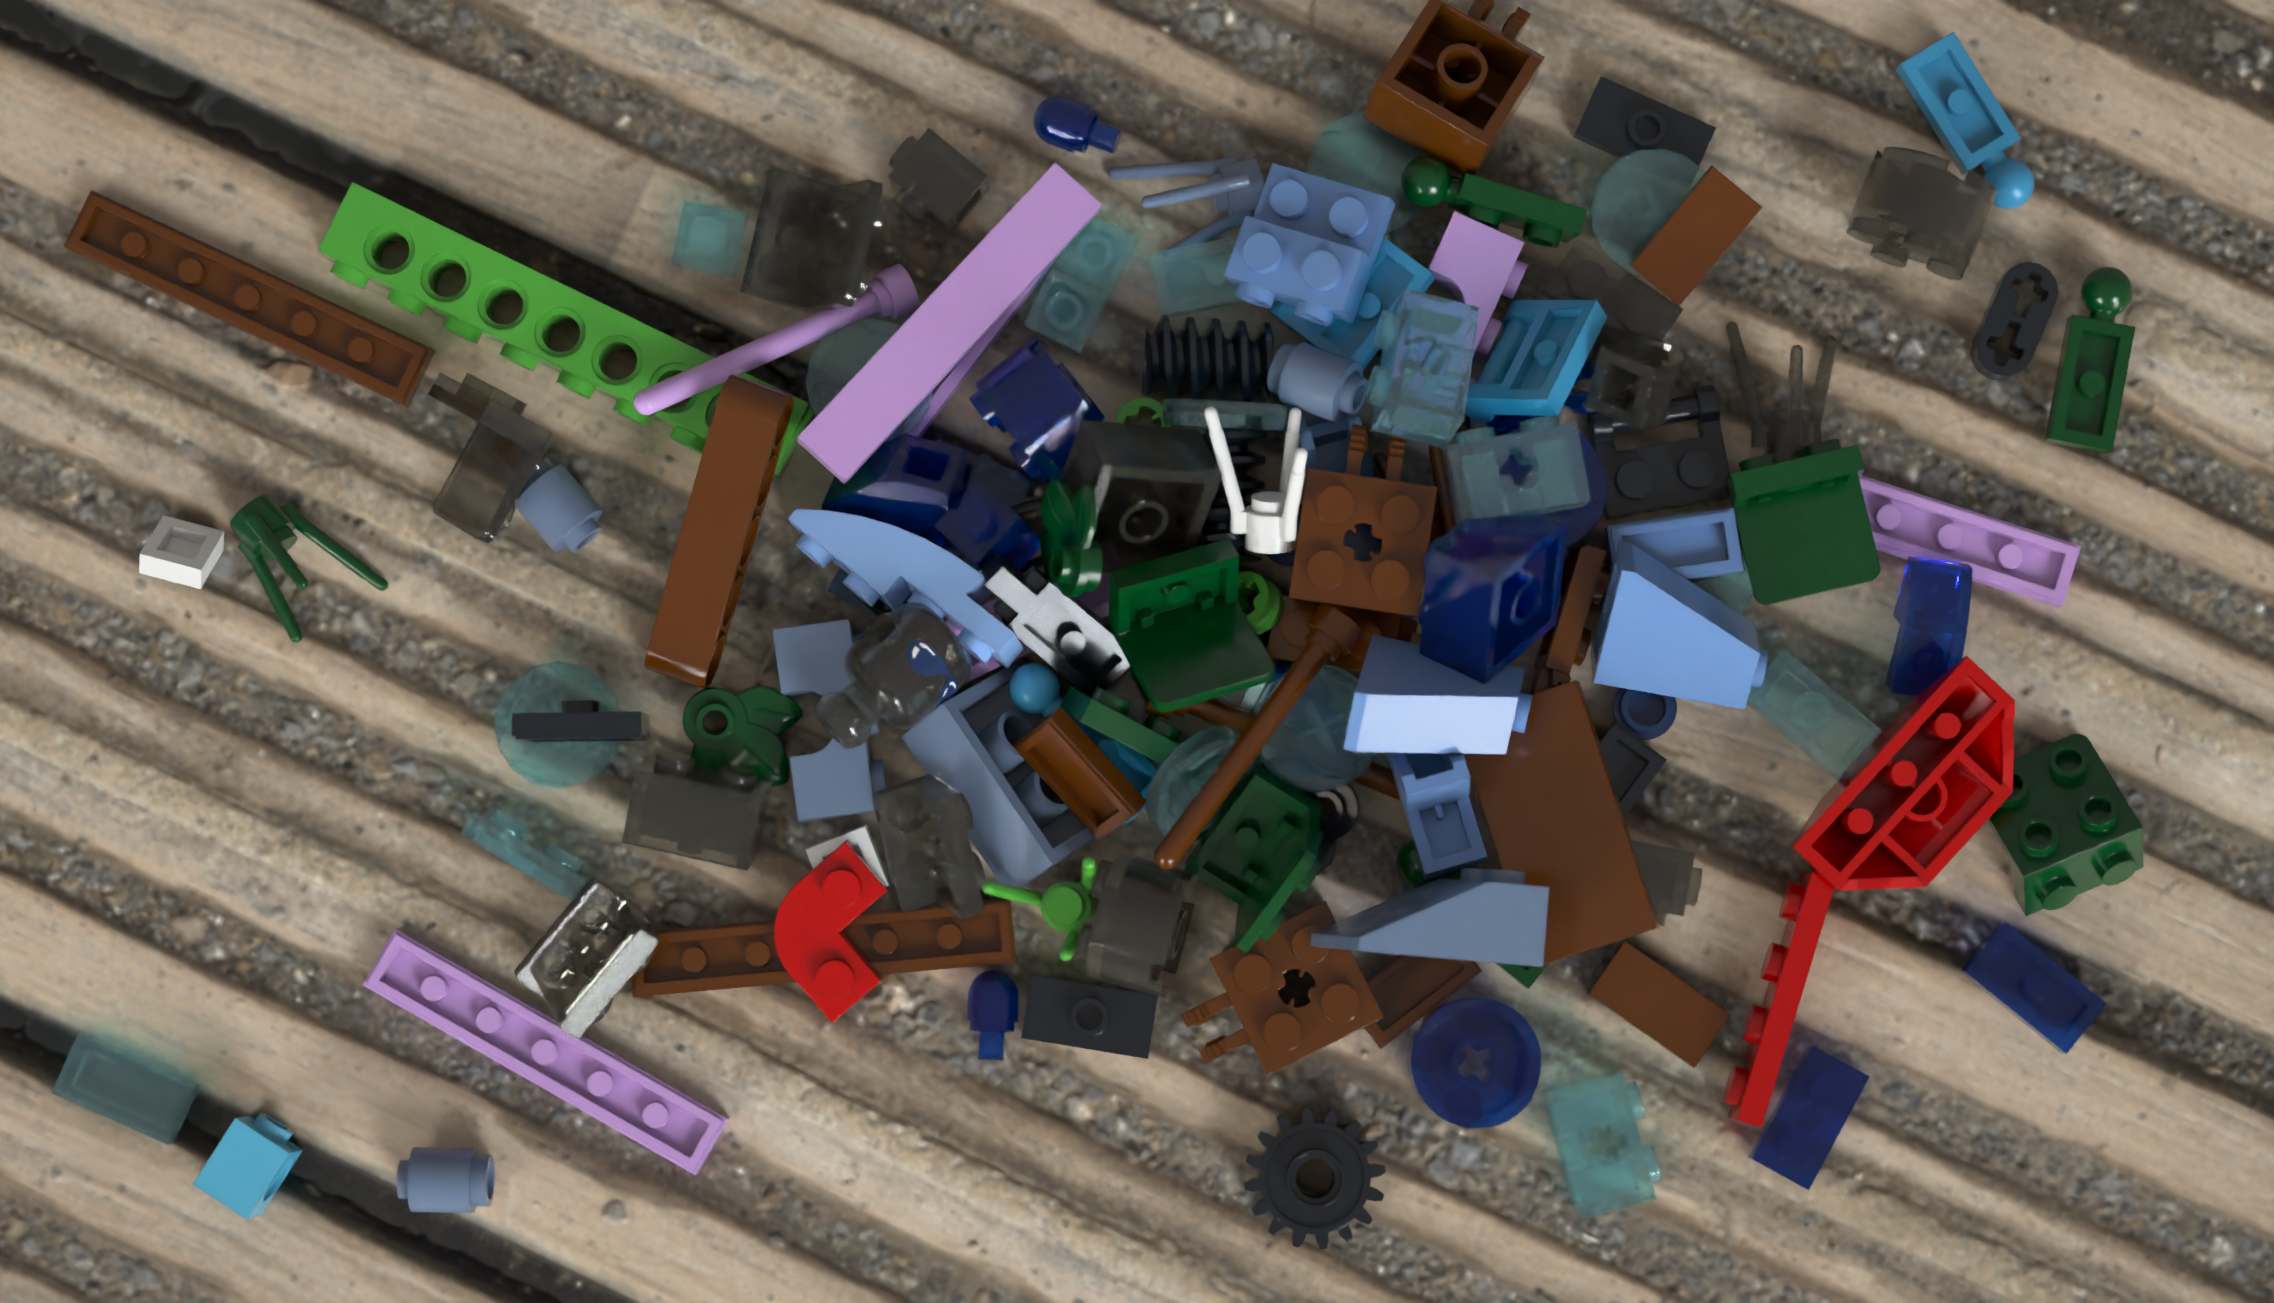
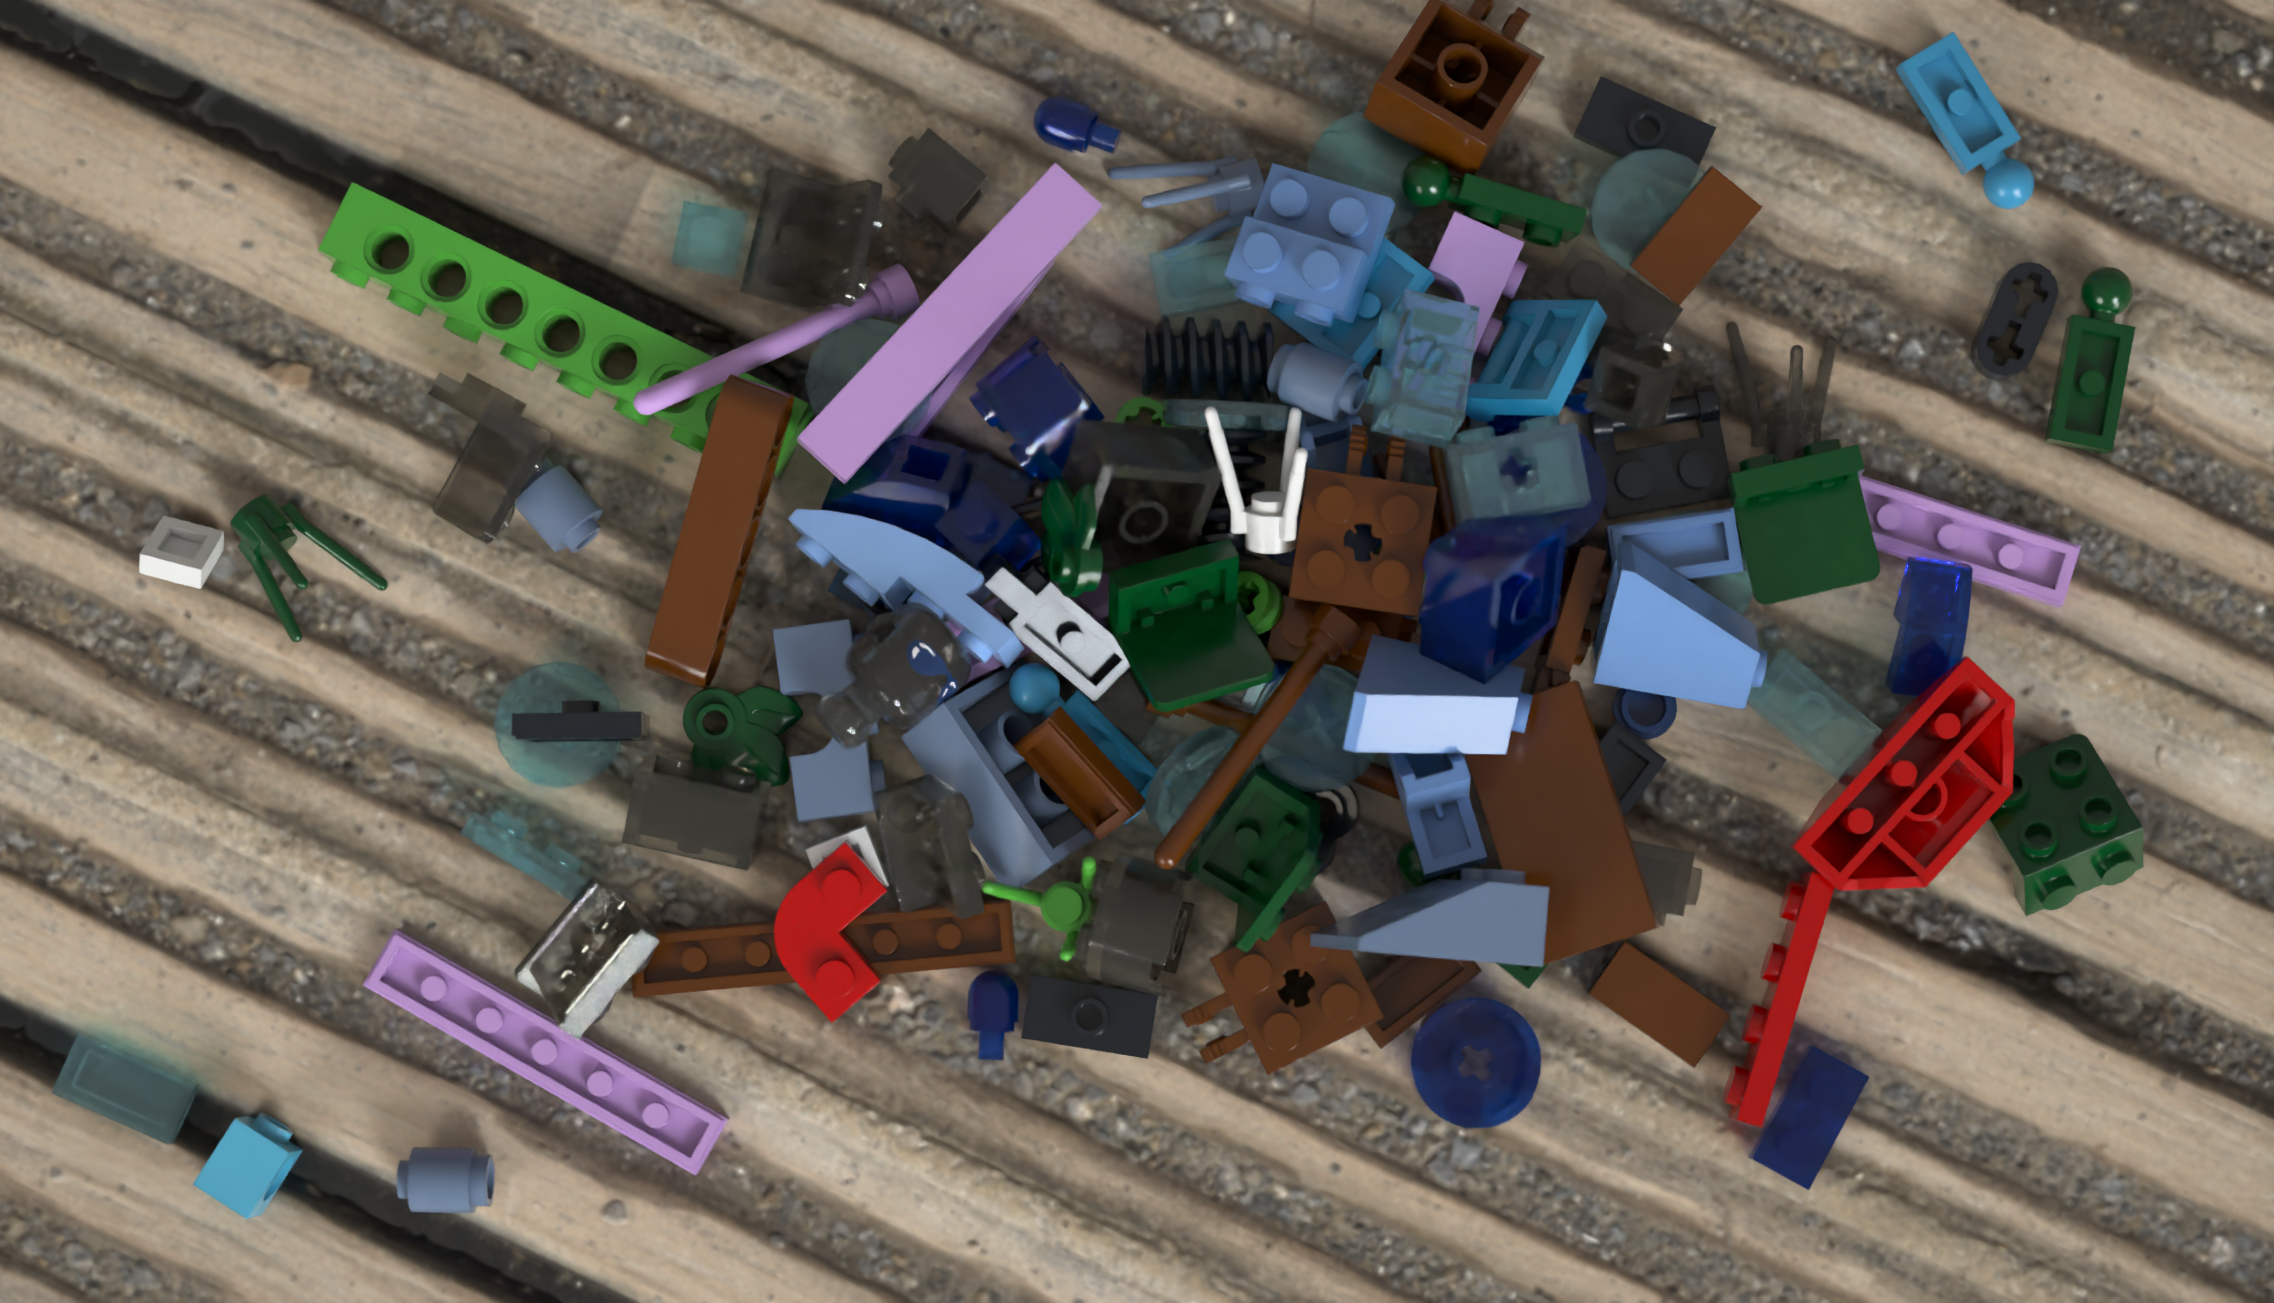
reddish brown tile [63,190,435,408] -> none
clear light blue slope [1024,215,1140,353] -> none
dark green plate [1060,686,1225,796] -> none
black gear [1244,1106,1386,1249] -> none
clear light blue brick [1541,1071,1662,1219] -> none
clear smoke brick [1846,146,1997,280] -> none
clear blue plate [1960,922,2107,1054] -> none

